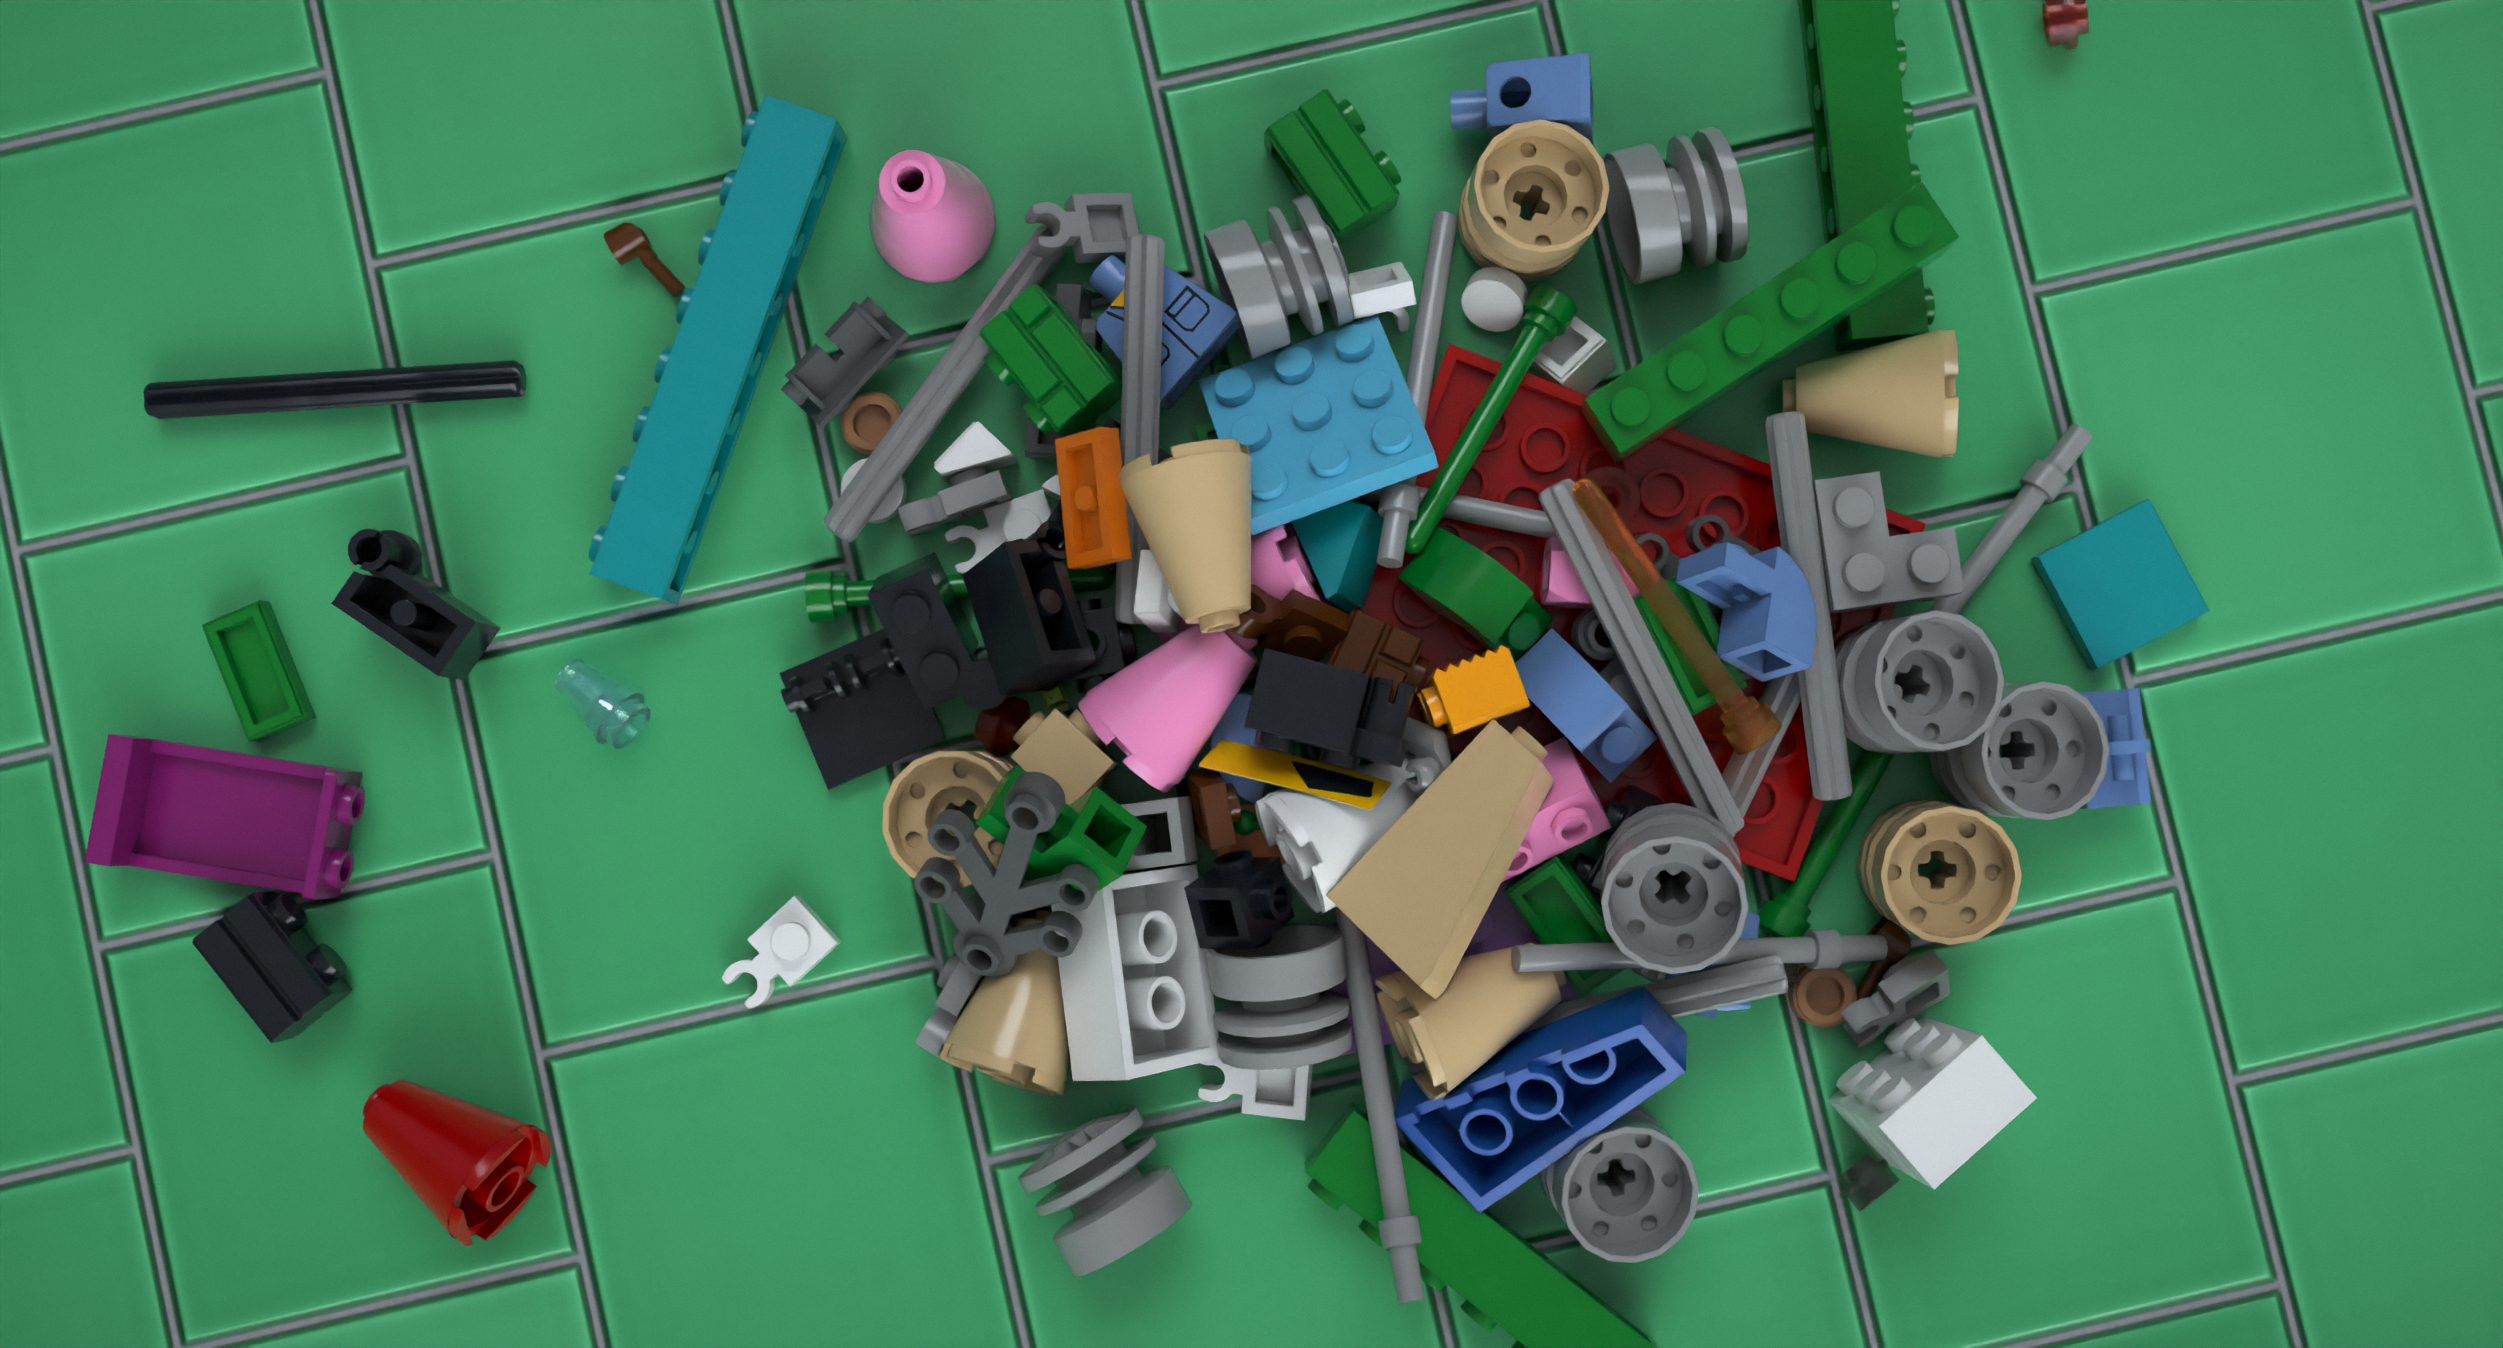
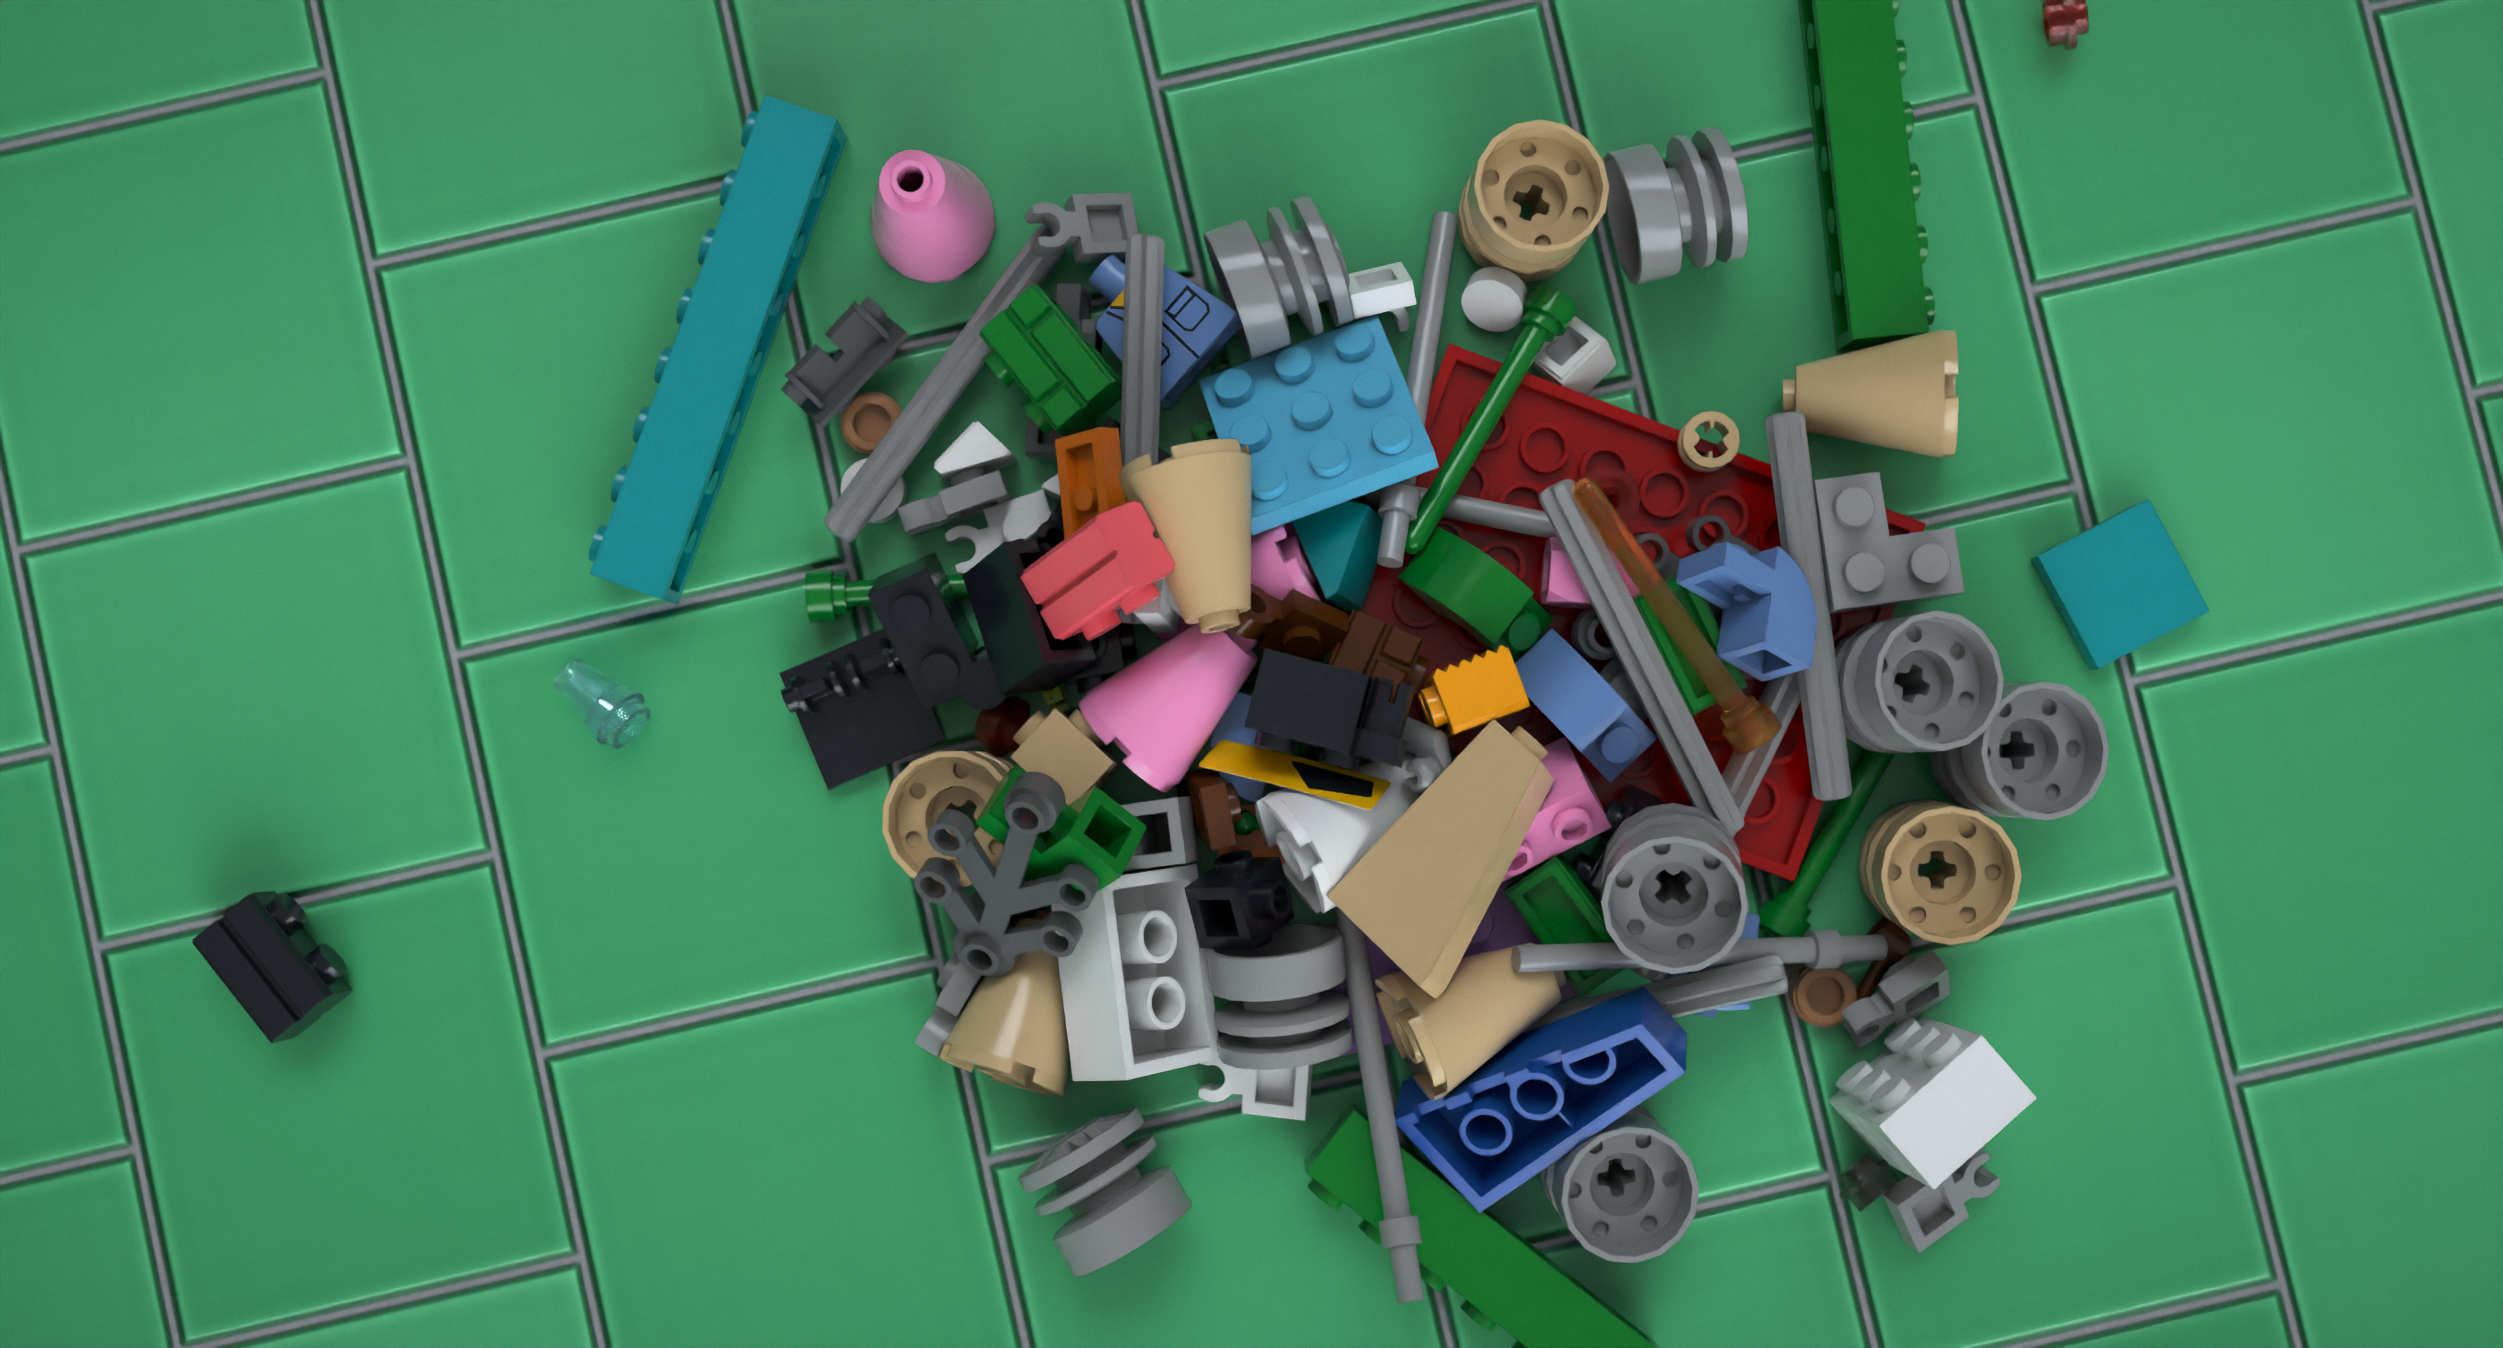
magenta panel [84,734,365,900] -> none
black axle [143,360,526,419] -> none
green tile [202,600,316,742] -> none
black hinge [331,529,500,680] -> none
red cone [363,1079,551,1246] -> none
reddish brown hand [604,223,686,297] -> none
white plate [722,895,842,1009] -> none
green brick [1264,89,1401,245] -> none
medium blue torso [1450,53,1594,146] -> none
green brick [1581,183,1959,464] -> none
light grey bar [1927,424,2093,614] -> none
medium blue hips [2079,688,2151,809] -> none
none -> coral brick [1020,500,1176,641]
none -> tan bush [1677,411,1740,473]
none -> light grey plate [1882,1148,2001,1253]

